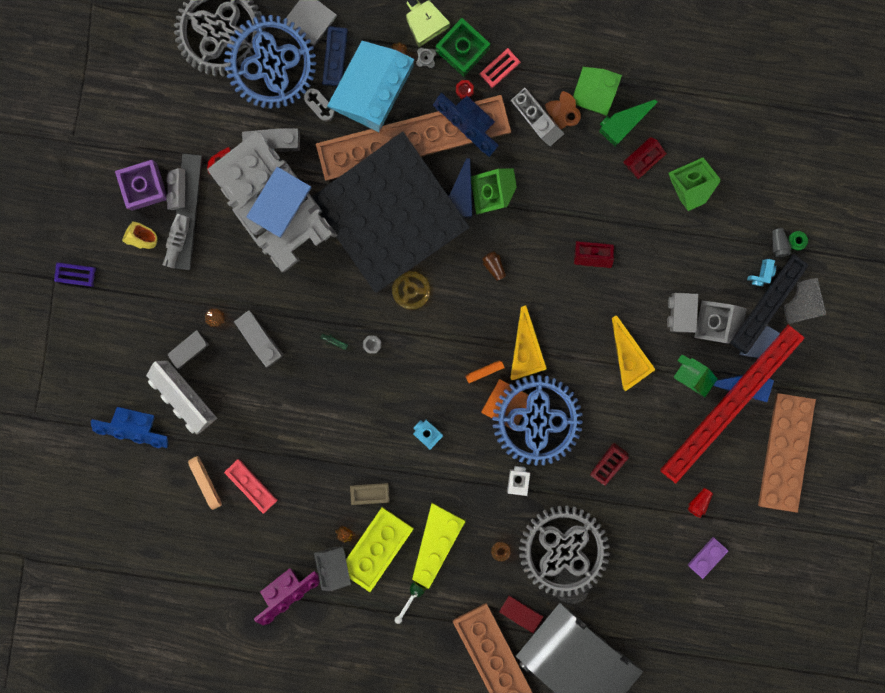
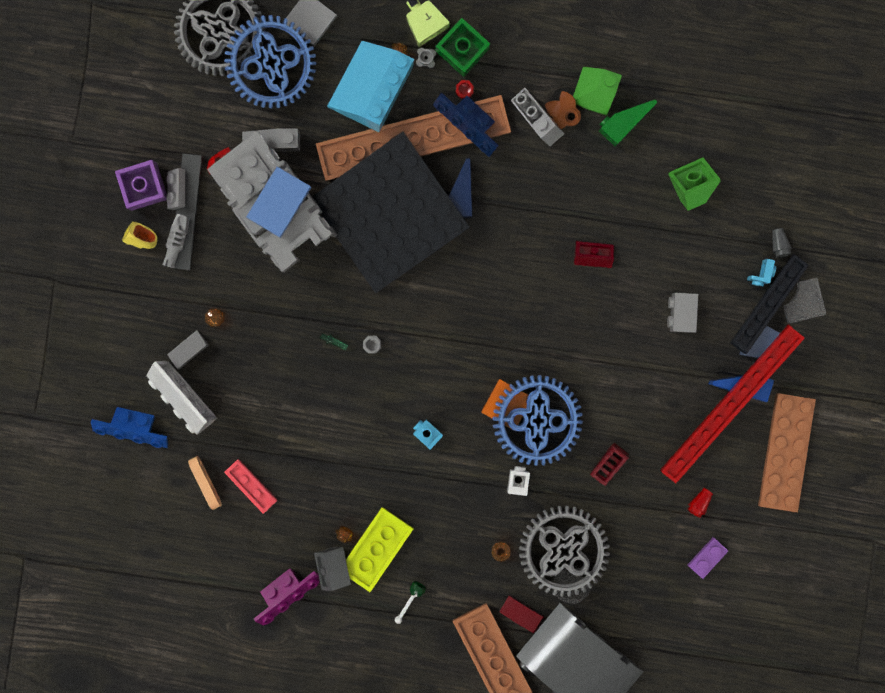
dark purple tile [54,262,96,287] -> none
light grey slope [234,310,284,367] -> none
light grey beam [304,89,335,122] -> none
dark blue tile [322,26,348,86] -> none
dark tan tile [350,483,390,505] -> none
clear yellow piece [392,271,430,310] -> none
neon yellow wing [412,503,465,589] -> none
orange tile [465,361,505,383] -> none
bright green slope [471,168,517,214] -> none
coral tile [479,48,521,88] -> none
reddish brown cone [482,251,506,281] -> none
yellow wing [510,306,546,381] -> none
yellow wing [612,315,655,391] -> none
dark red slope [623,137,667,179] -> none
green panel [674,355,718,398] -> none
light grey slope [694,300,747,344] -> none
green plate [788,231,808,250] -> none

